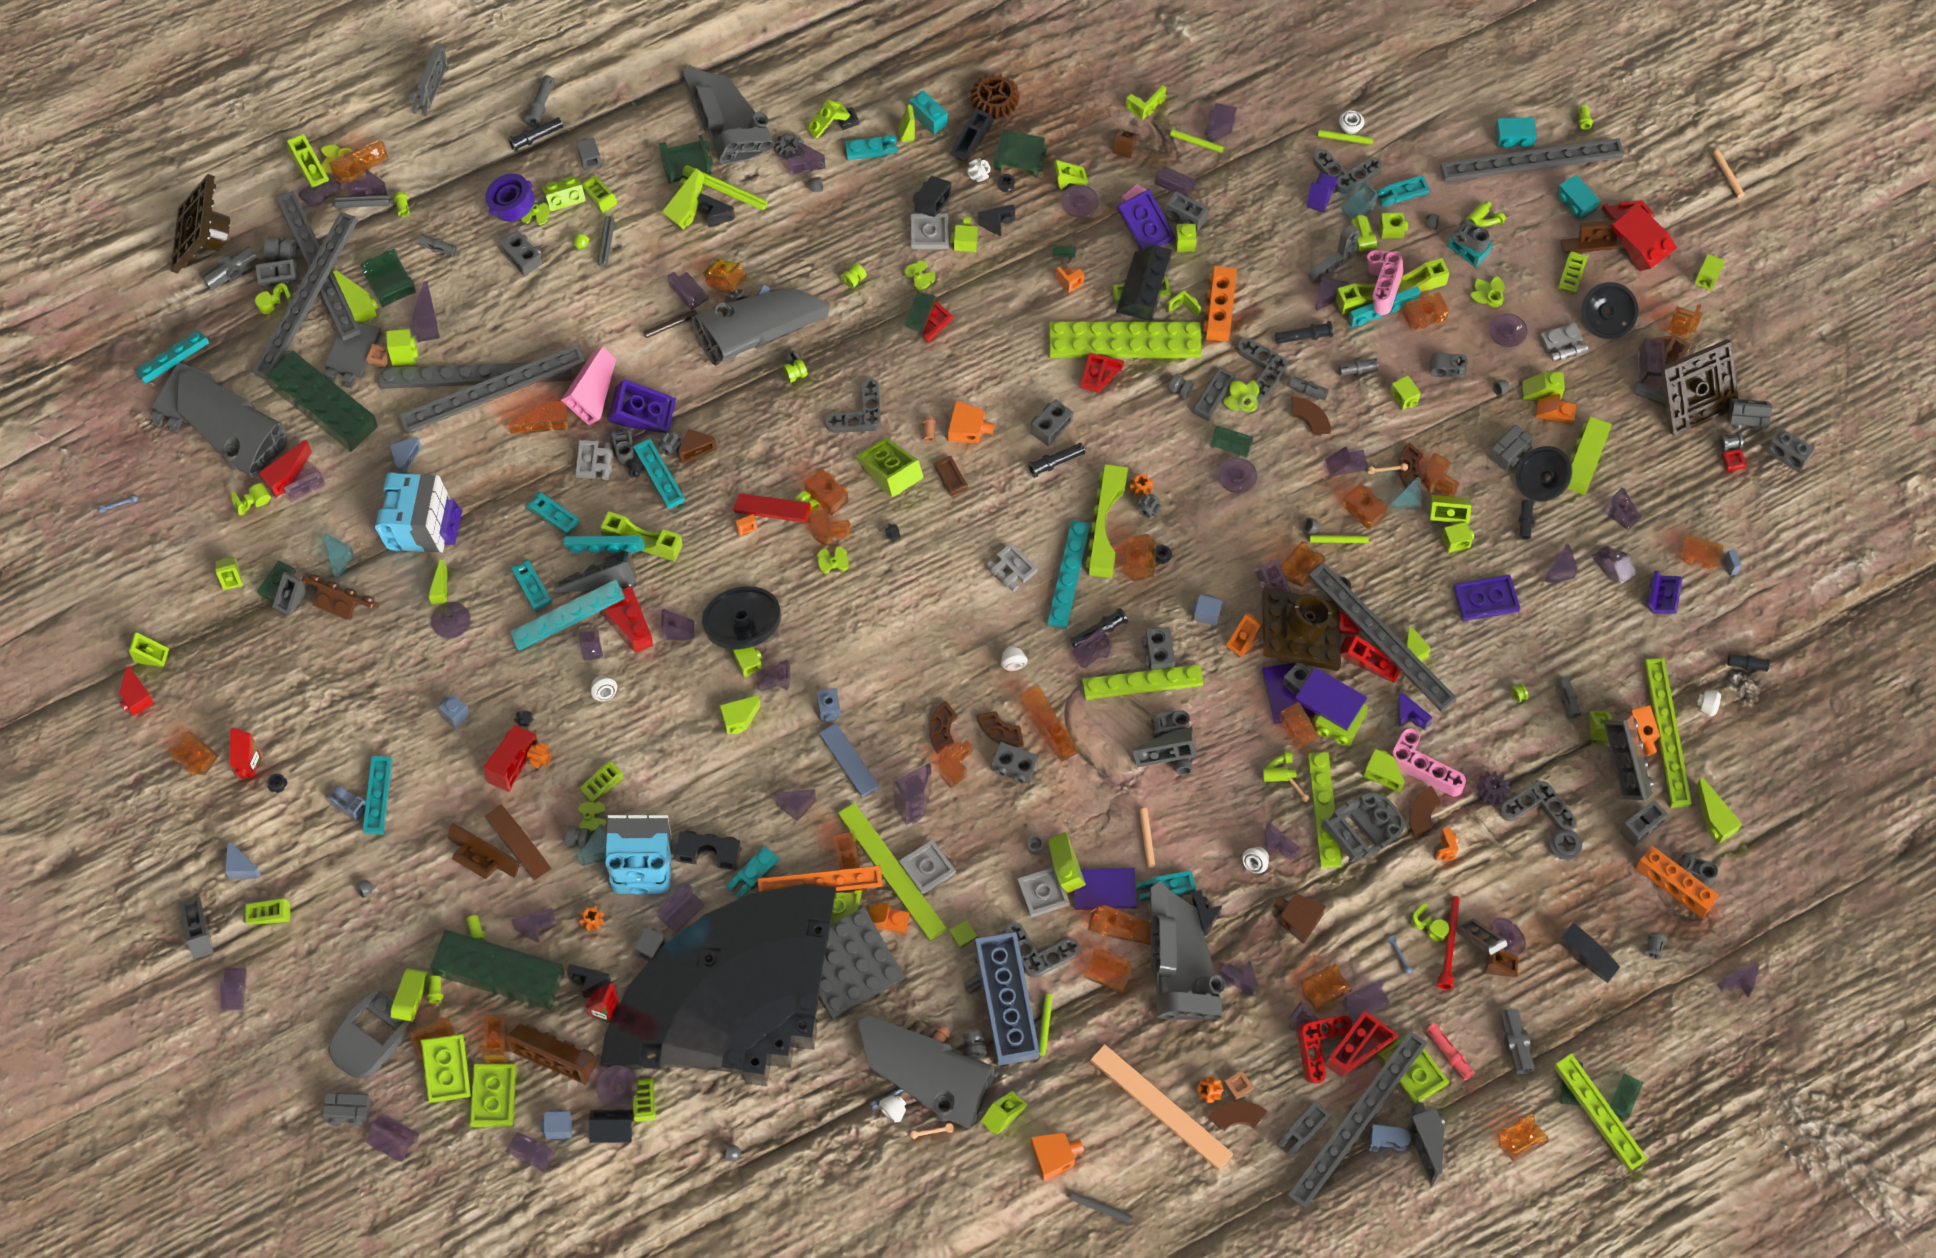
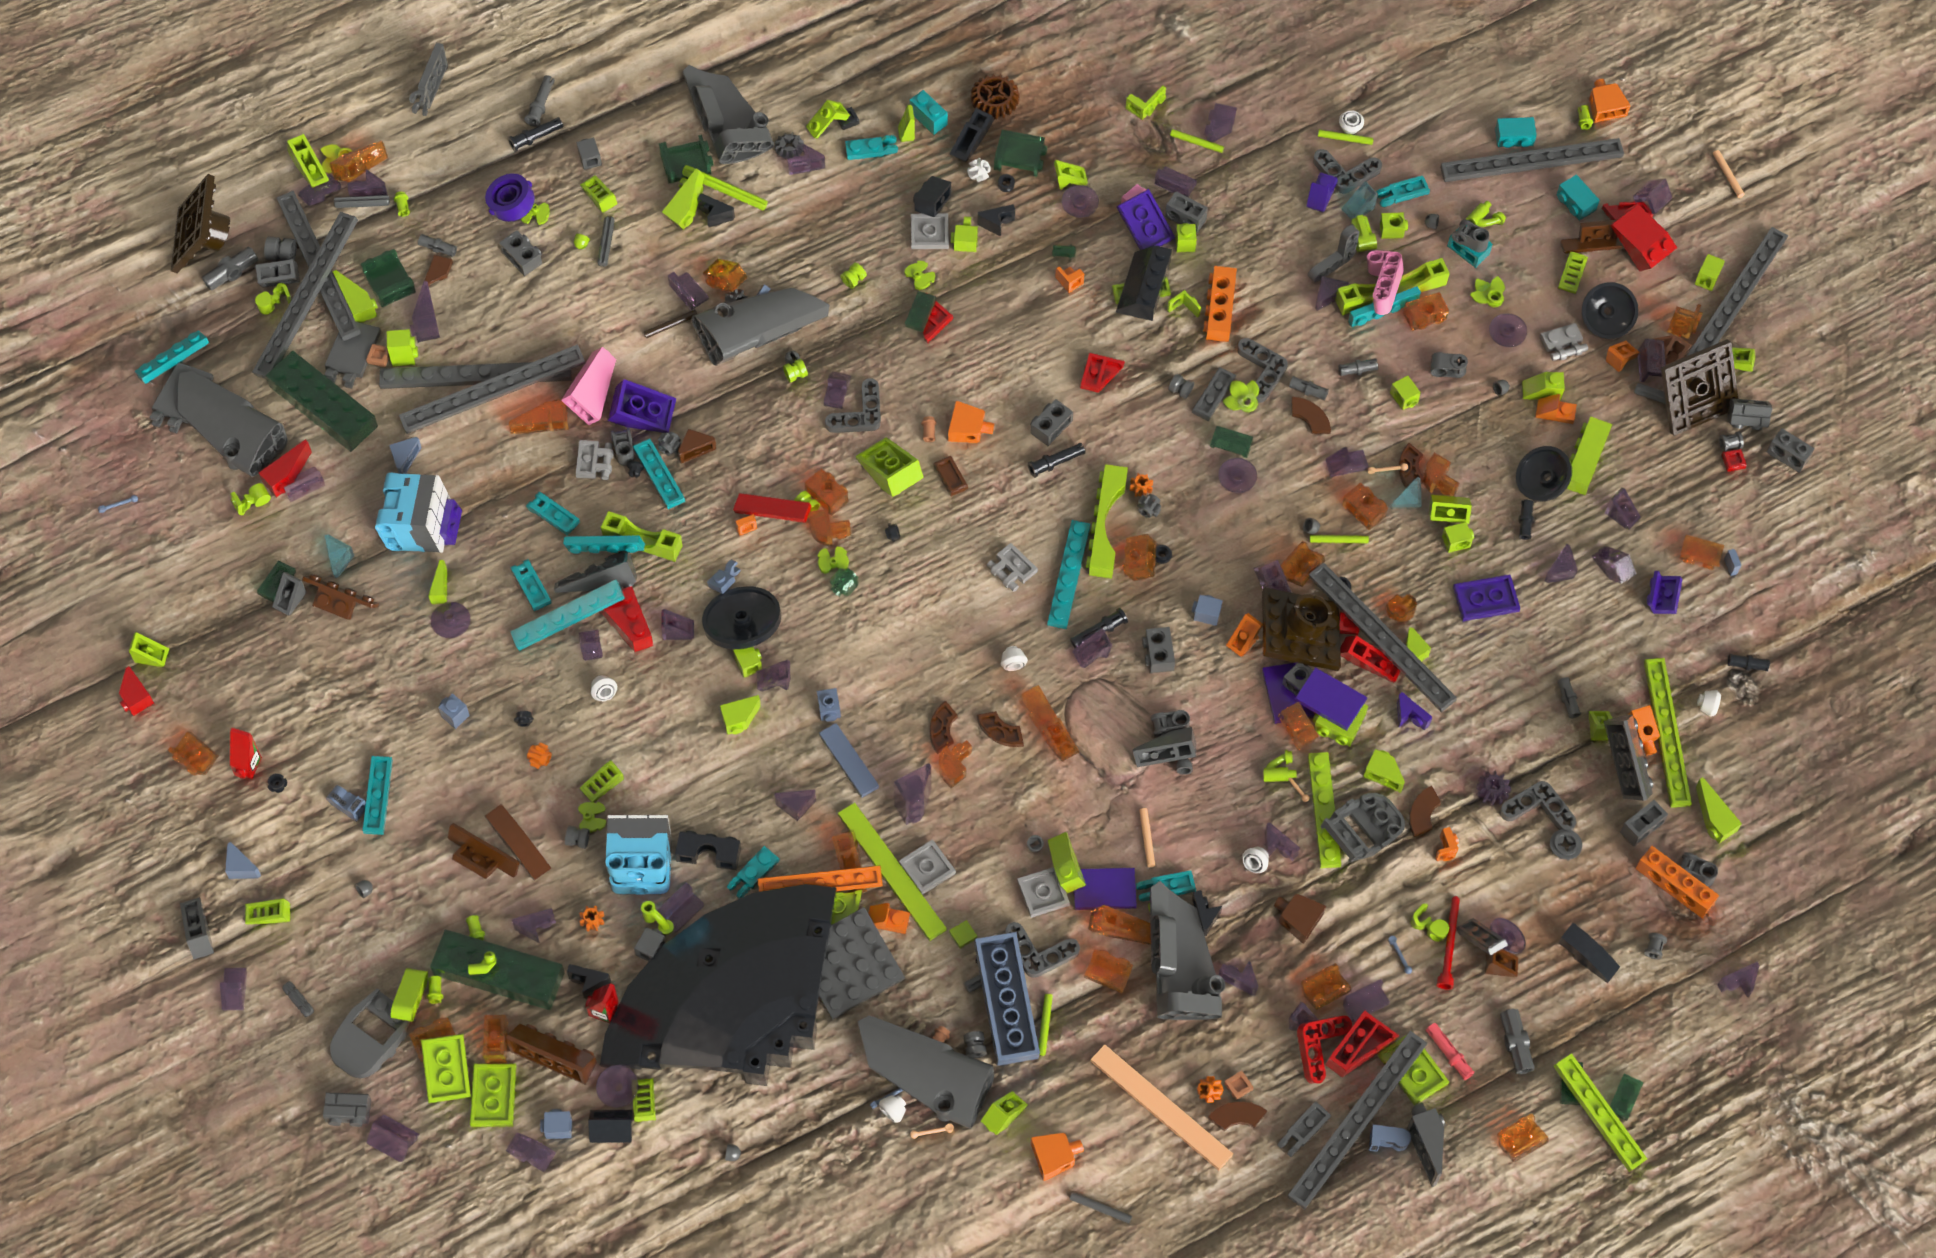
lime slope [215,556,243,590] -> none
red wedge [483,725,538,792] -> none
lime bracket [542,176,586,211] -> none
clear light blue slope [578,824,607,866] -> none
dark grey hinge [809,177,823,192] -> none
dark grey brick [992,742,1039,784] -> none
lime plate [1049,322,1202,358] -> none
lime plate [1082,665,1204,700] -> none
reddish brown slope [1113,130,1139,158] -> none
black pin [1275,321,1333,345] -> none
bright pink beam [1392,728,1466,796] -> none
dark grey brick [1488,424,1533,470] -> none
lime bush [1511,683,1529,703] -> none
none -> dark grey axle [282,981,314,1017]
none -> reddish brown tile [423,255,453,288]
none -> lime arm [468,951,497,975]
none -> lime plant [641,901,674,935]
none -> sand blue plate [707,559,741,594]
none -> clear purple slope [823,371,851,409]
none -> clear green head [830,567,859,597]
none -> clear orange hair [1385,594,1417,622]
none -> orange torso [1589,79,1630,123]
none -> orange slope [1606,341,1640,372]
none -> panel [1633,178,1672,214]
none -> dark grey plate [1686,227,1788,356]
none -> lime slope [1732,347,1755,372]

